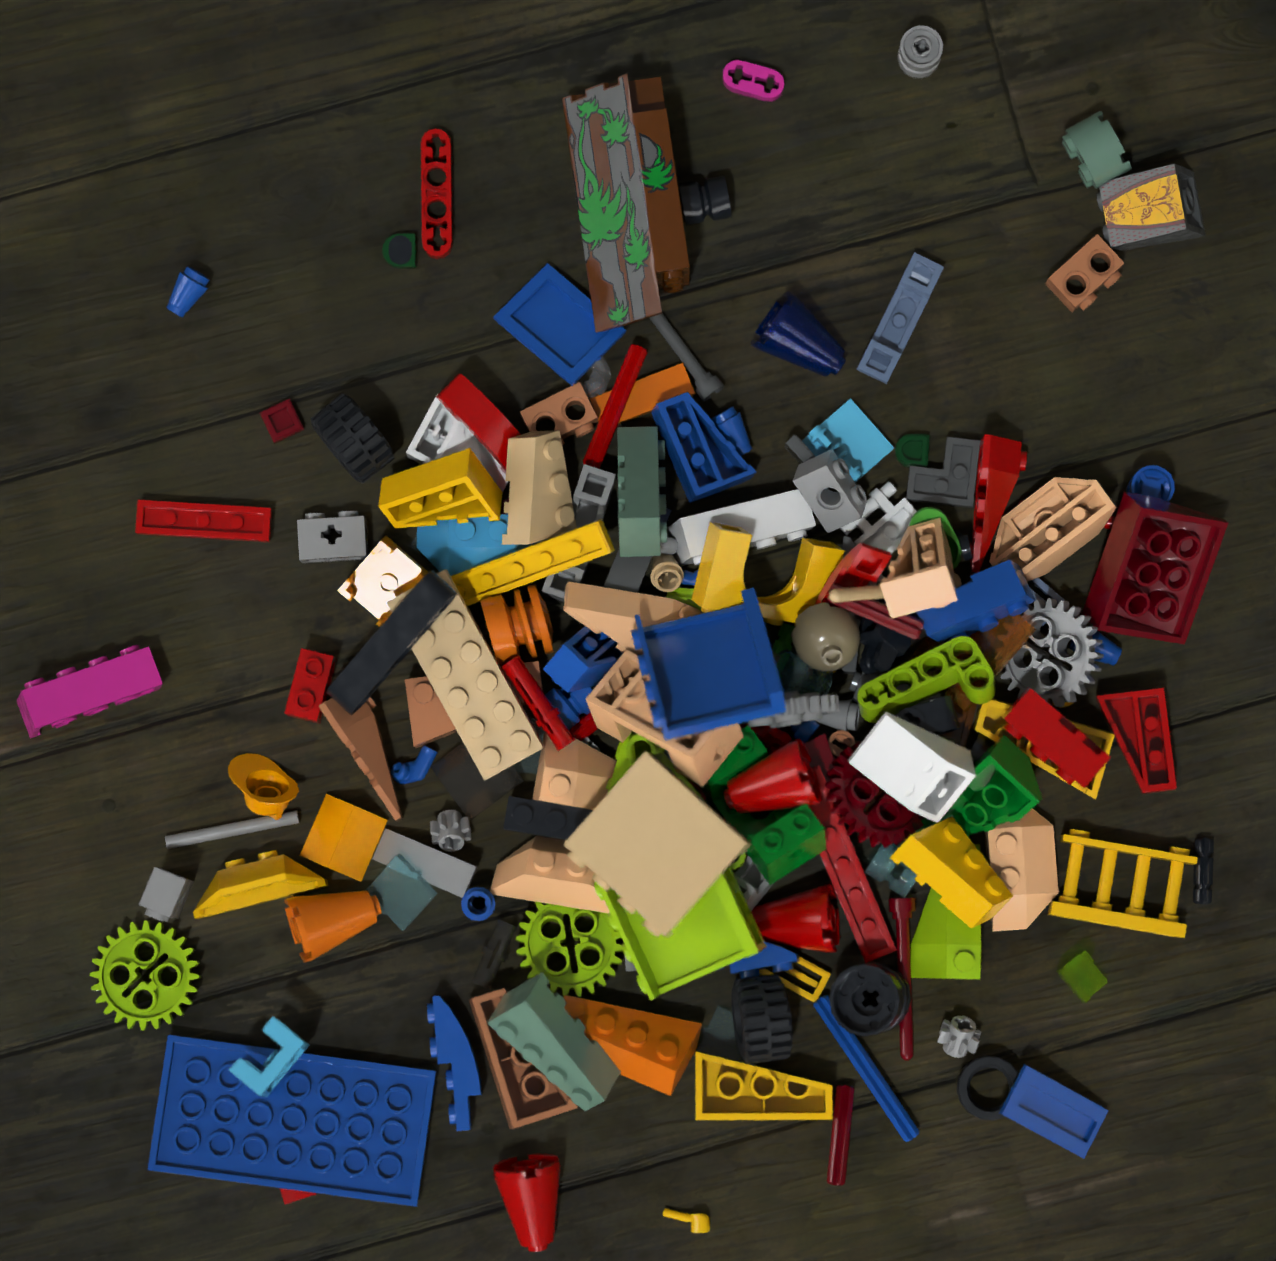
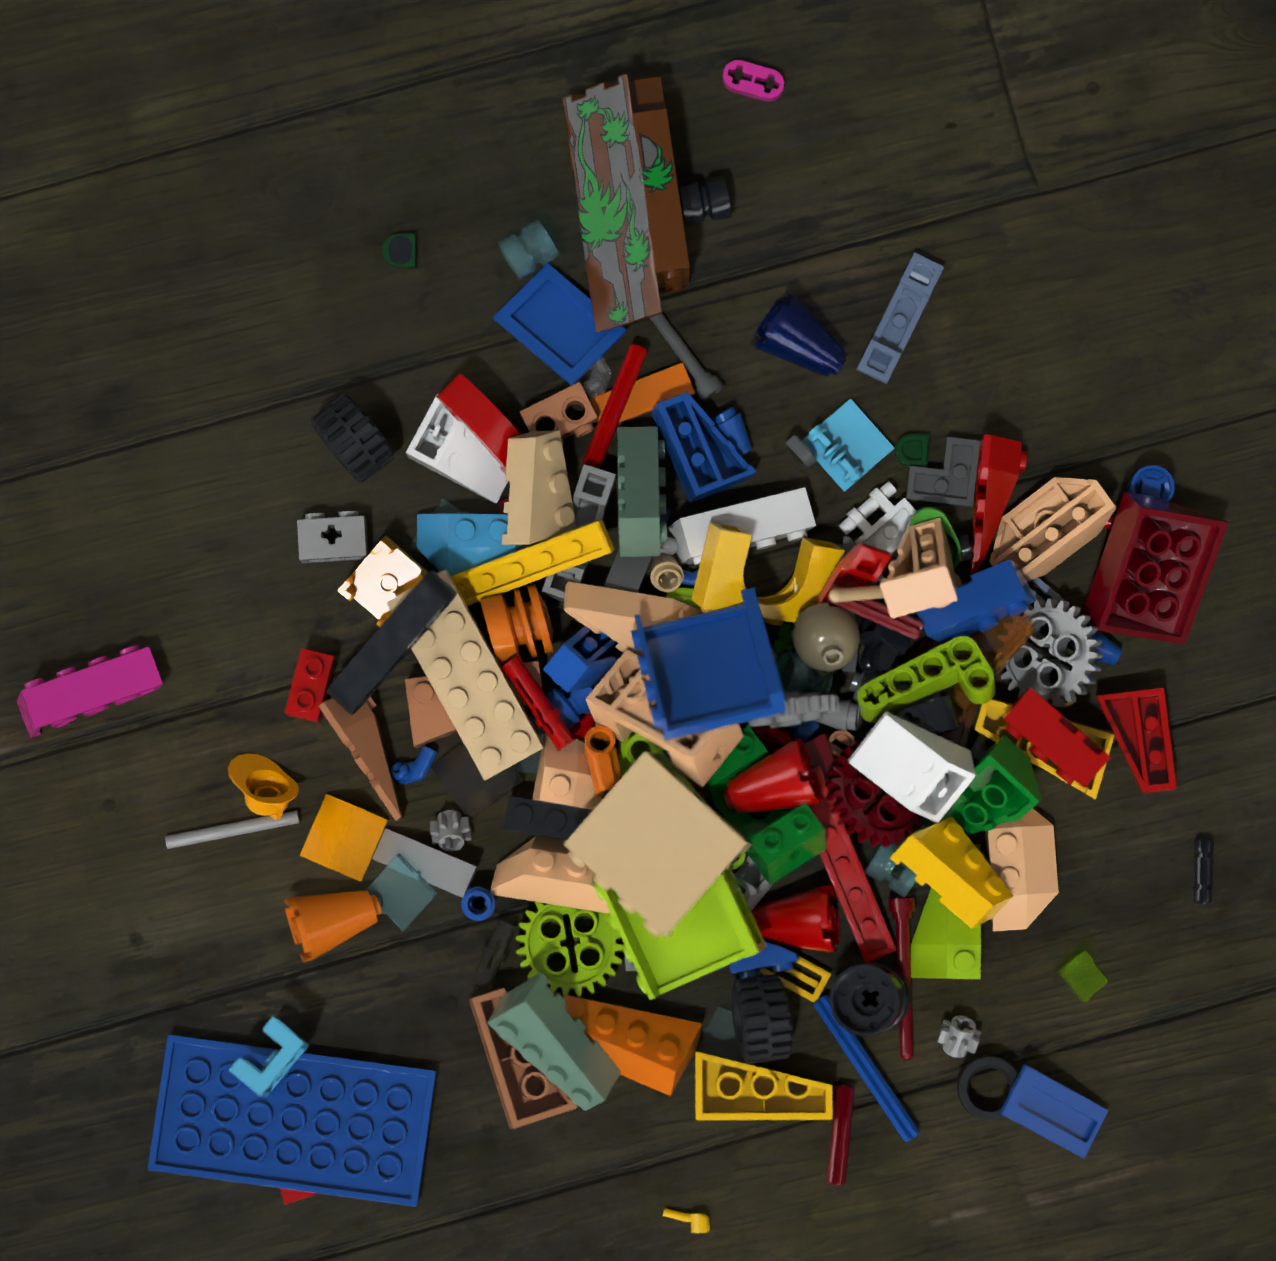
lime gear [90,921,201,1031] -> none
red plate [135,500,272,542] -> none
light grey brick [139,867,194,922] -> none
blue cone [166,266,210,318] -> none
yellow wedge [193,850,329,919] -> none
dark red tile [259,398,304,444] -> none
yellow wedge [378,448,502,528] -> none
red beam [421,129,453,259] -> none
blue slope [427,996,483,1131] -> none
red cone [493,1154,561,1252] -> none
light grey brick [793,449,867,533] -> none
light grey wheel [897,25,943,78] -> none
nougat brick [1045,234,1124,313] -> none
yellow fence [1048,829,1198,938] -> none
sand green brick [1062,111,1132,189] -> none
slope [1097,164,1206,251] -> none
none -> clear light blue wheel [498,219,560,280]
none -> orange piece [584,726,622,799]

